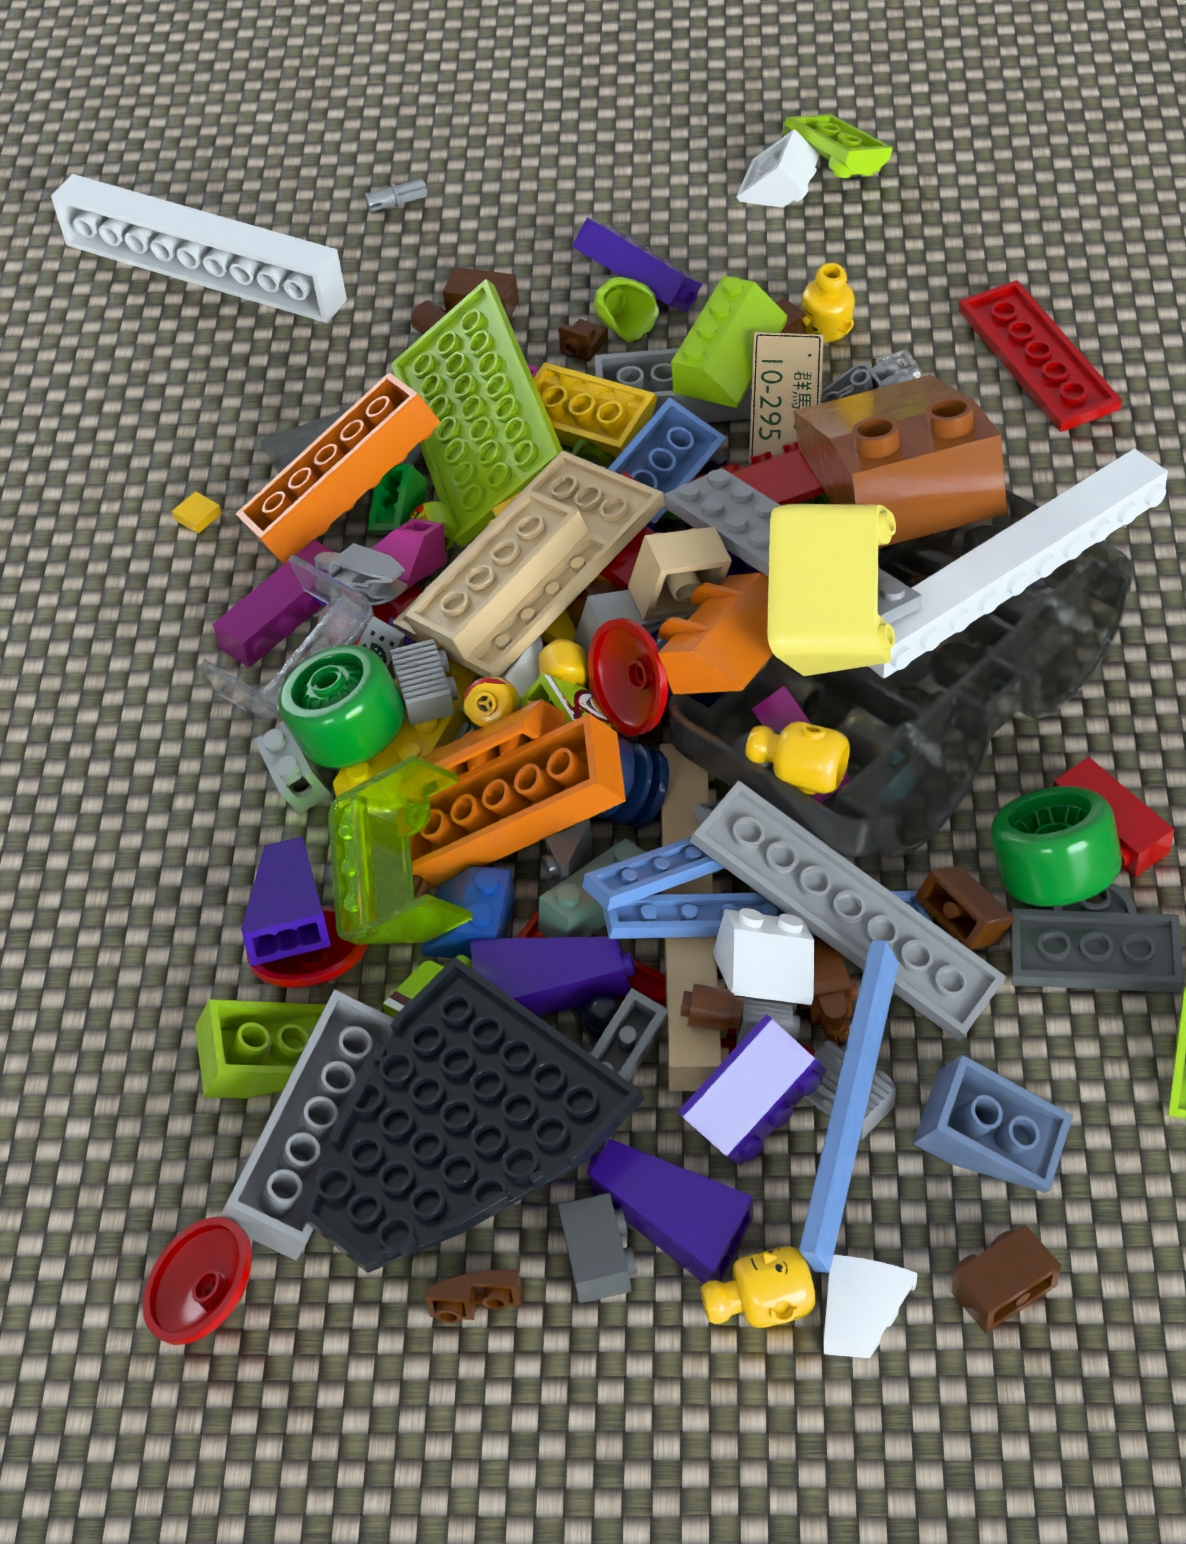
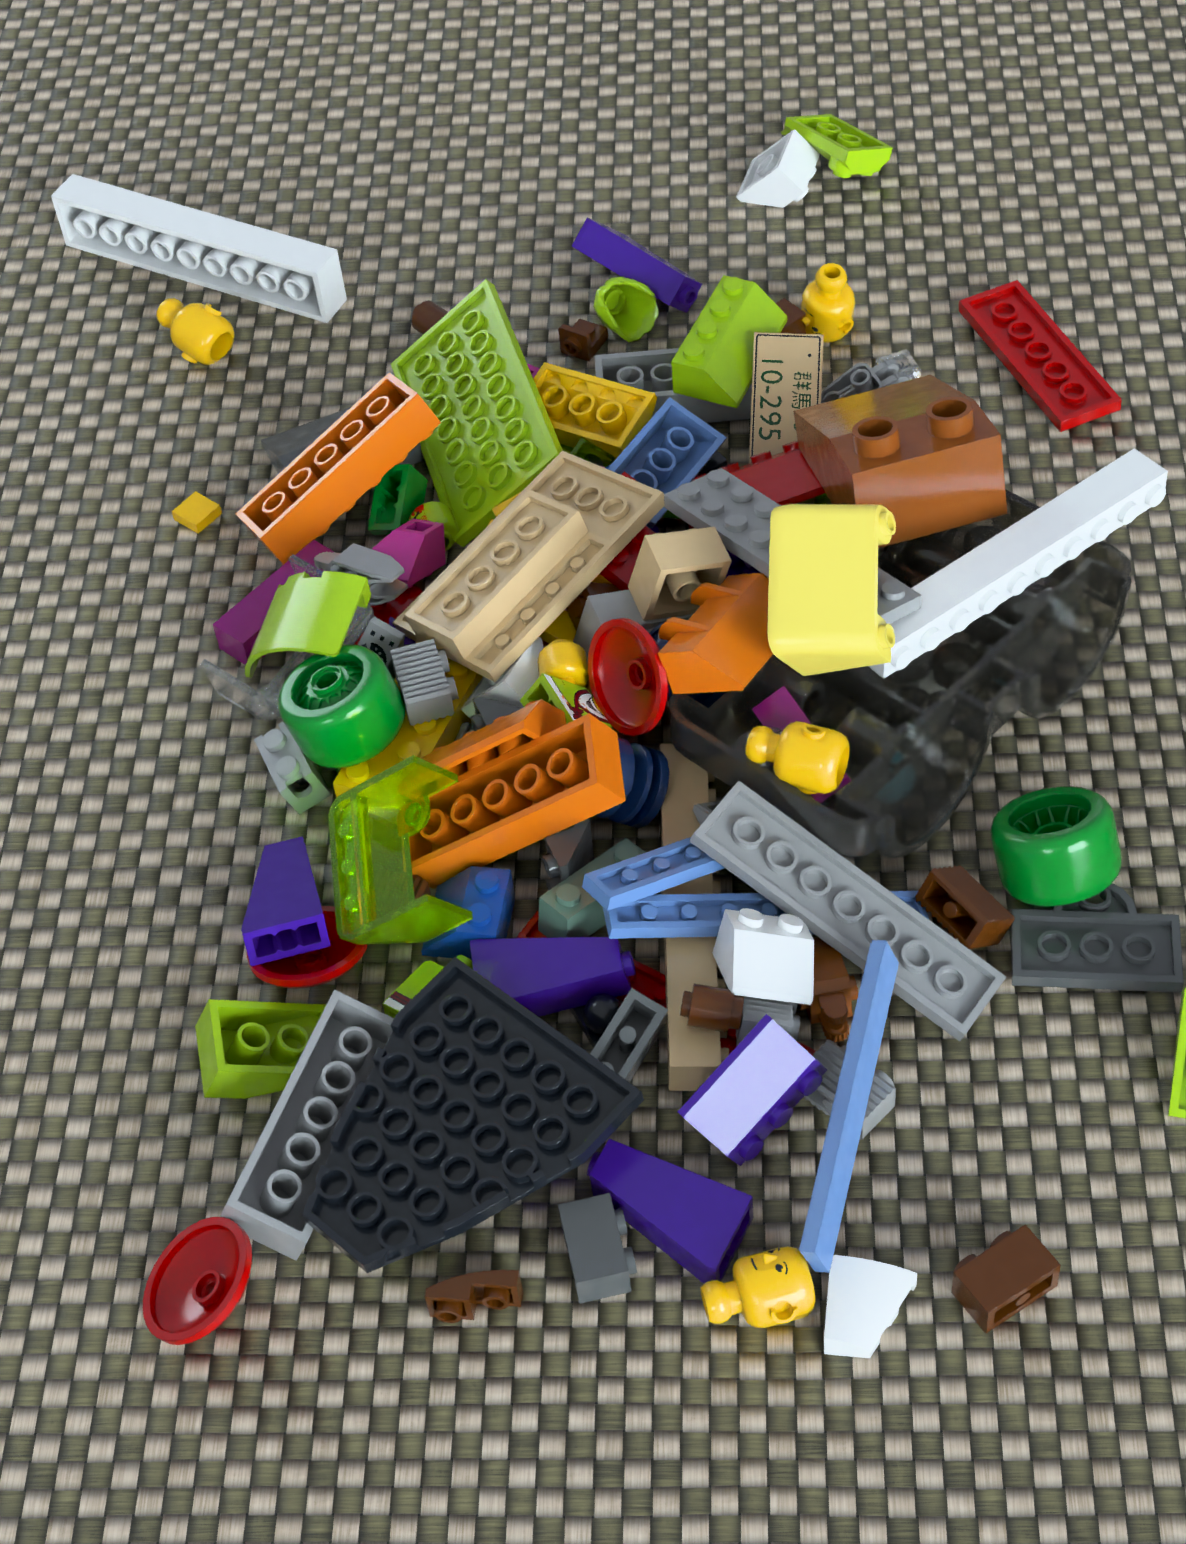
light grey axle [365,179,427,213] -> none
reddish brown brick [443,267,519,321] -> none
yellow head [464,676,520,727] -> none
sand blue slope [913,1055,1073,1193] -> none
red brick [1053,757,1174,878] -> none
none -> yellow piece [156,298,234,365]
none -> lime panel [245,571,371,678]

